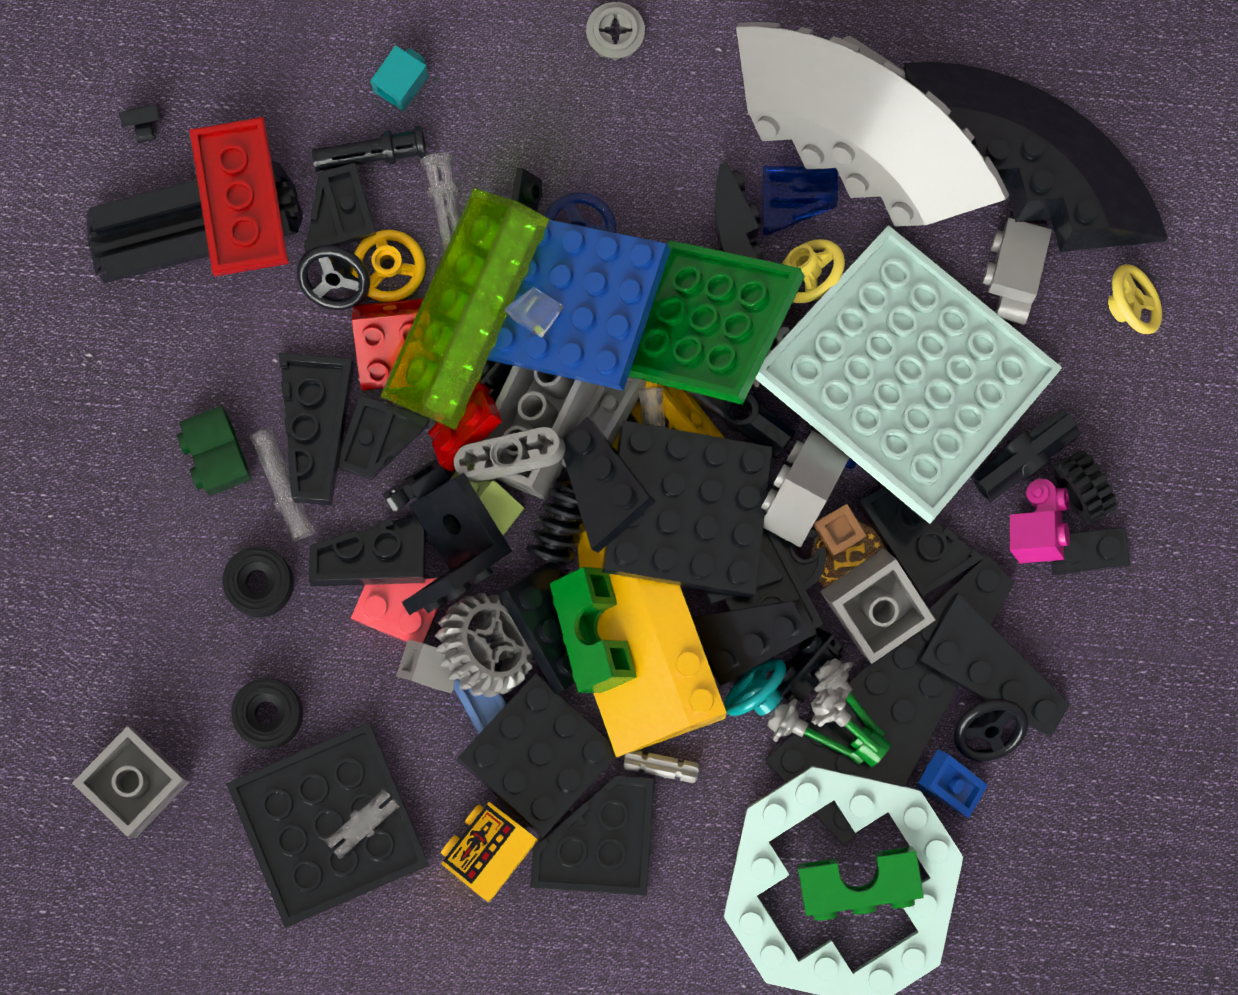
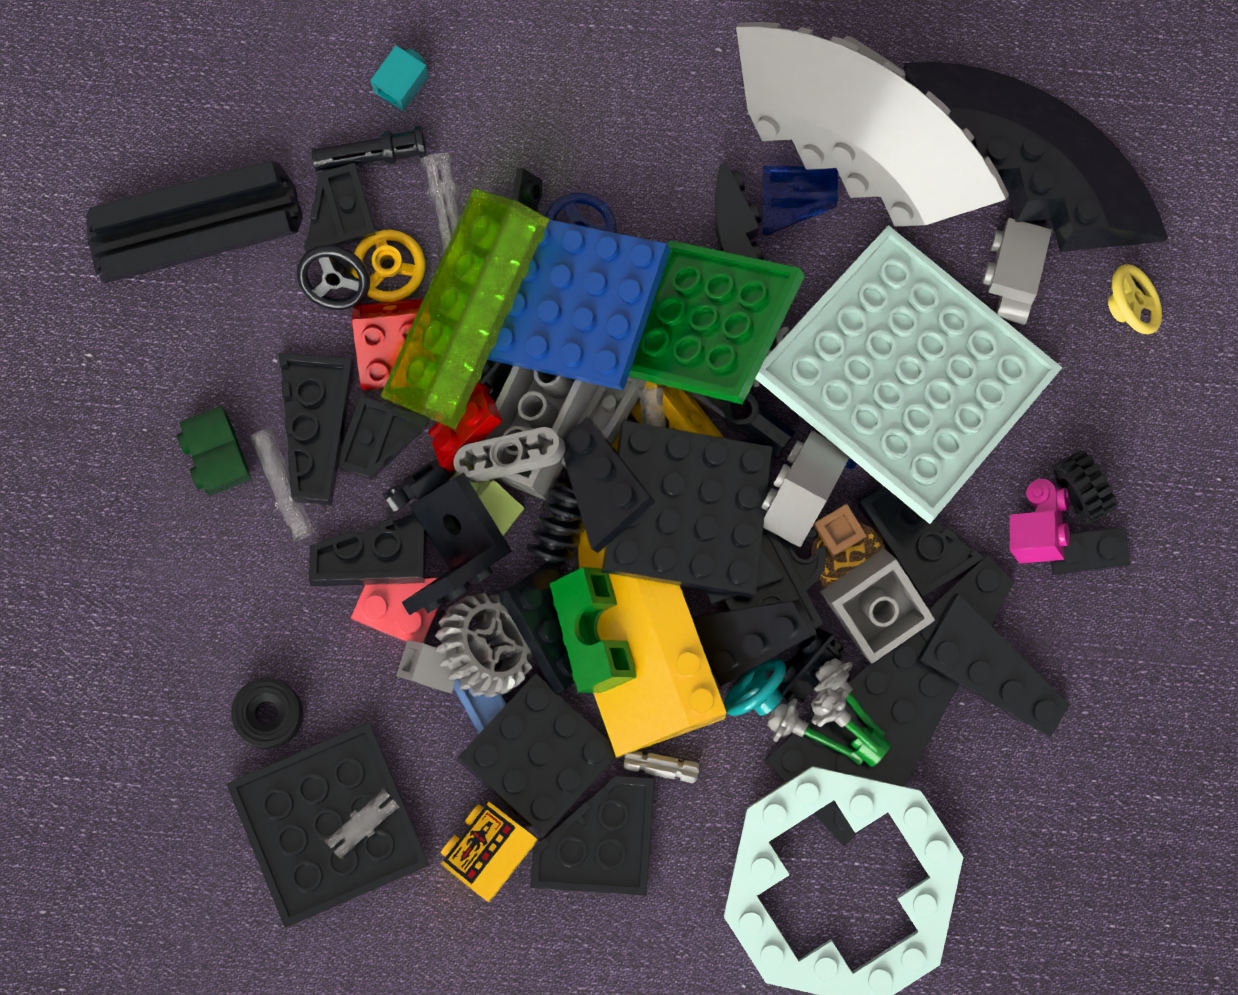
light grey brick [72,726,190,838] -> none
black tile [119,104,162,143] -> none
red tile [189,117,289,277] -> none
black tyre [222,546,294,618] -> none
clear slope [505,287,564,338] -> none
light grey gear [586,2,645,61] -> none
light yellow piece [781,239,845,303] -> none
green arch [797,846,924,921] -> none
blue slope [918,749,988,818] -> none
black piece [954,699,1028,761] -> none
black piece [971,408,1081,503] -> none

